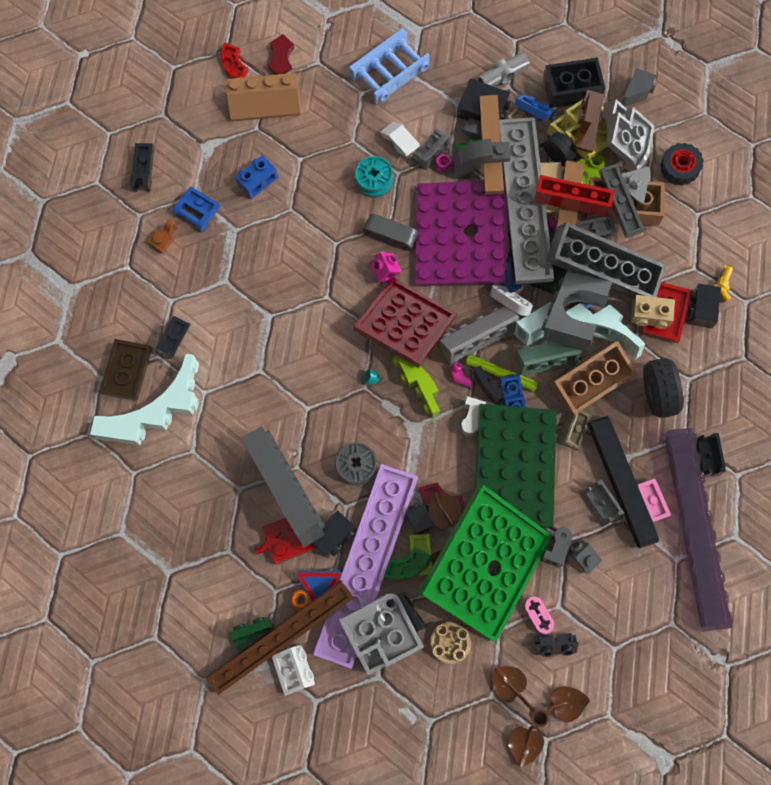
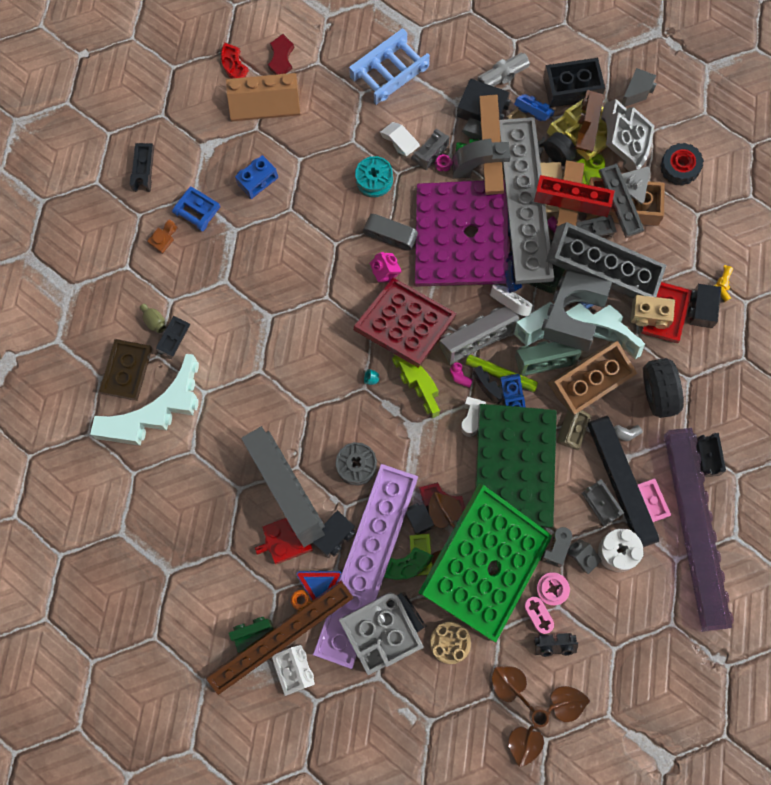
none -> olive plant [140,304,166,333]
none -> bright pink gear [537,573,570,606]
none -> white brick [598,529,643,572]
none -> light grey arm [614,425,643,441]

